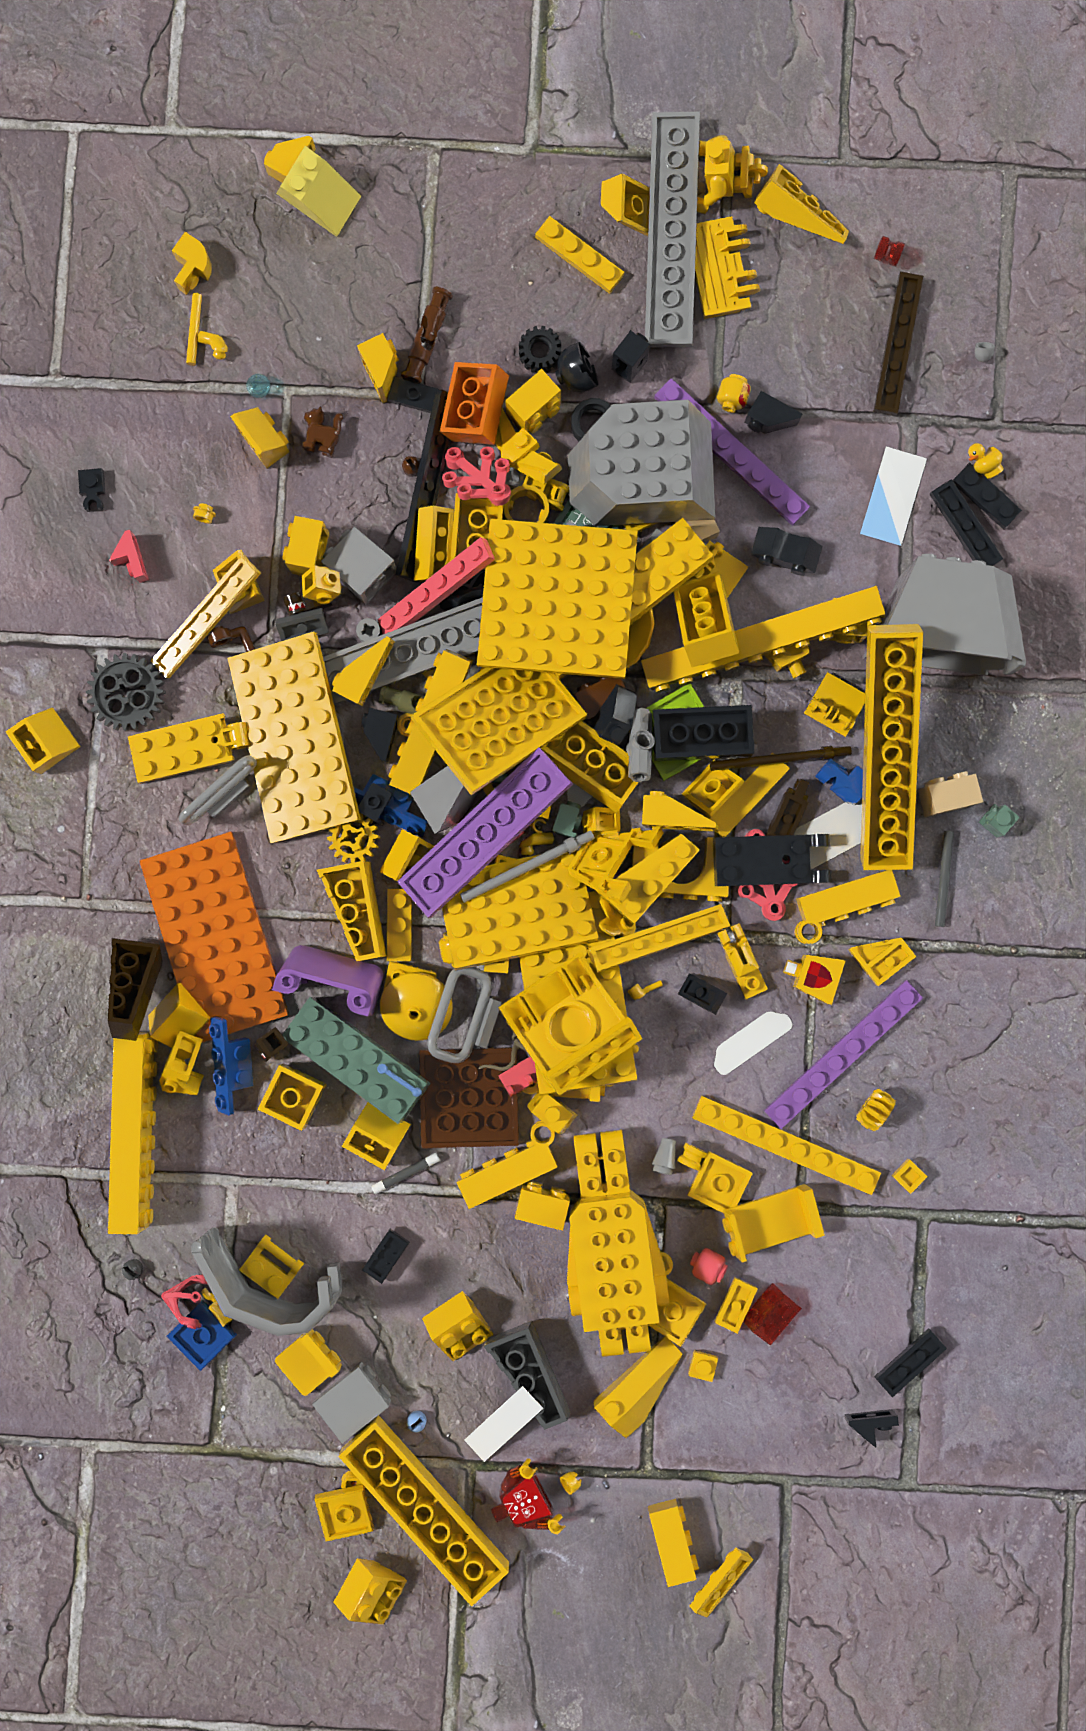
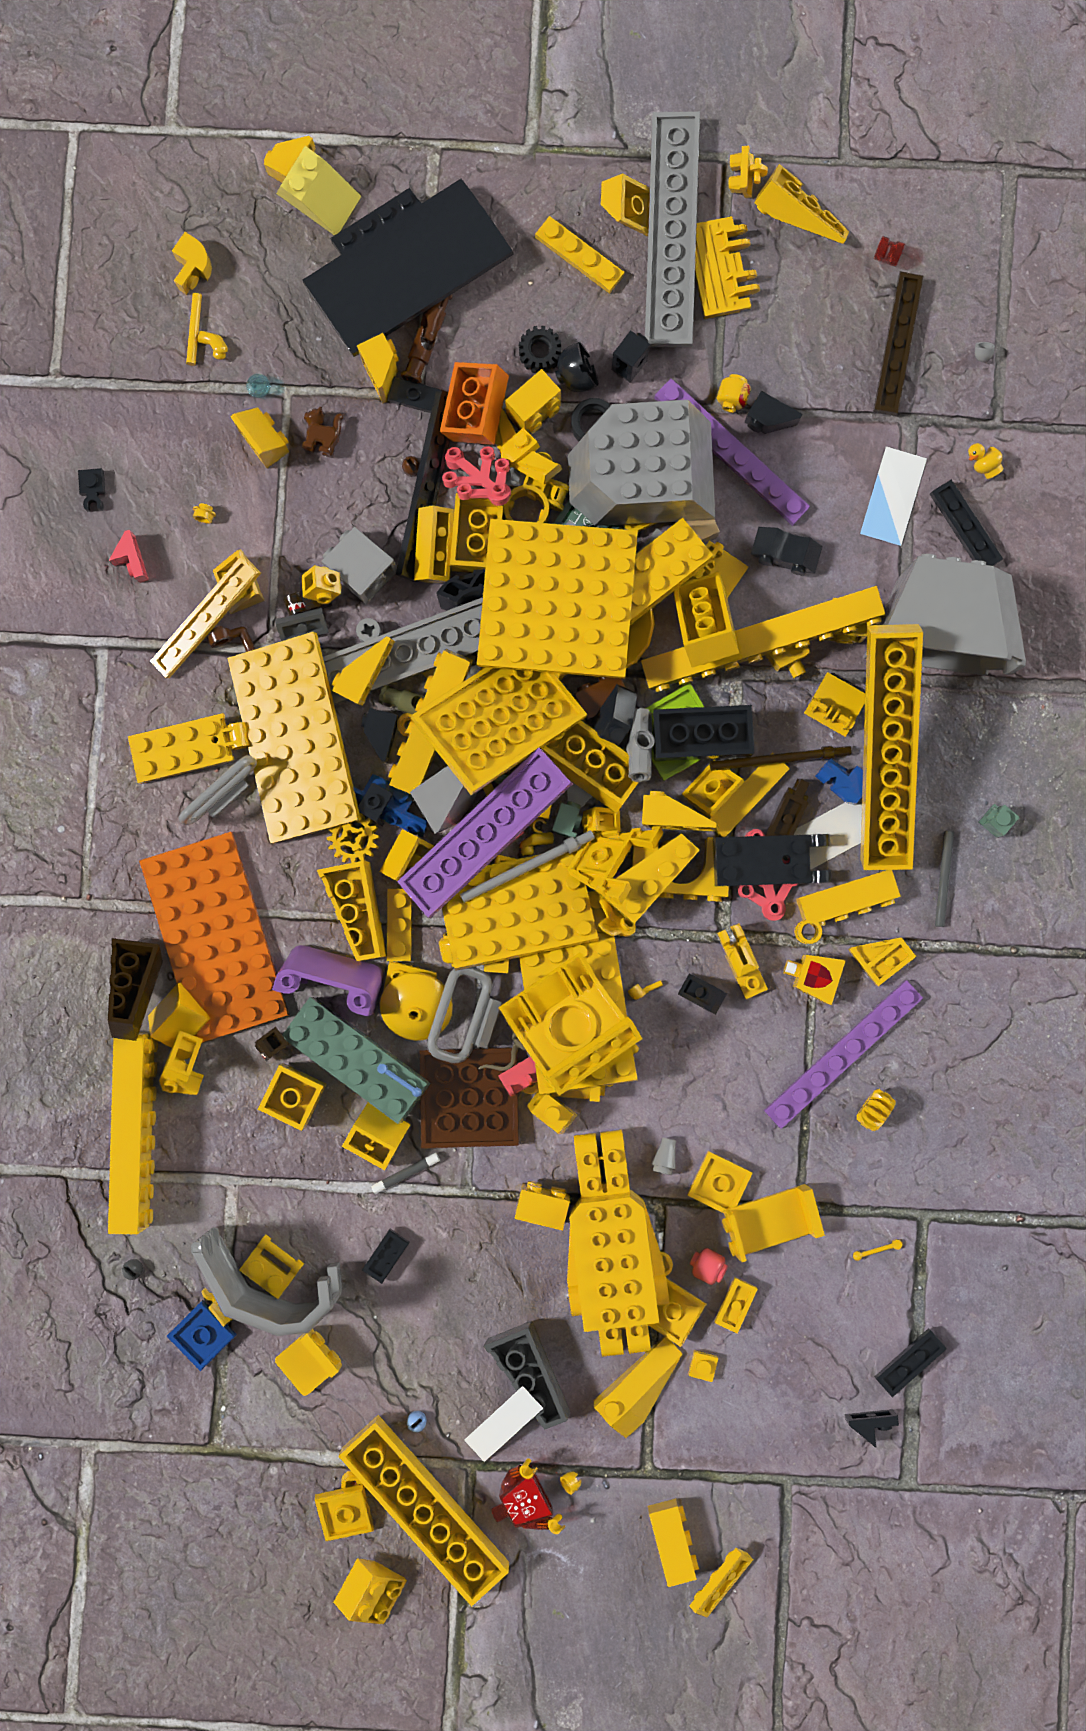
yellow slope [6,707,80,774] -> none
dark grey gear [86,653,166,732] -> none
coral helmet [161,1274,207,1329] -> none
blue bracket [209,1016,254,1115] -> none
yellow brick [283,516,329,576] -> none
light grey brick [312,1362,391,1444] -> none
coral plate [377,537,495,634] -> none
yellow slope [422,1291,493,1361] -> none
yellow hinge [456,1120,558,1209] -> none
yellow plate [587,904,730,973] -> none
yellow wheel [677,1142,707,1171] -> none
yellow plate [692,1096,881,1195] -> none
yellow torso [697,135,735,214] -> none
white sticker [714,1012,793,1075] -> none
clear red bracket [743,1283,802,1346] -> none
yellow plate [891,1158,928,1194] -> none
tan brick [918,771,983,818] -> none
black plate [952,462,1022,530] -> none
none -> black slope [302,178,514,357]
none -> yellow hinge [853,1239,902,1261]

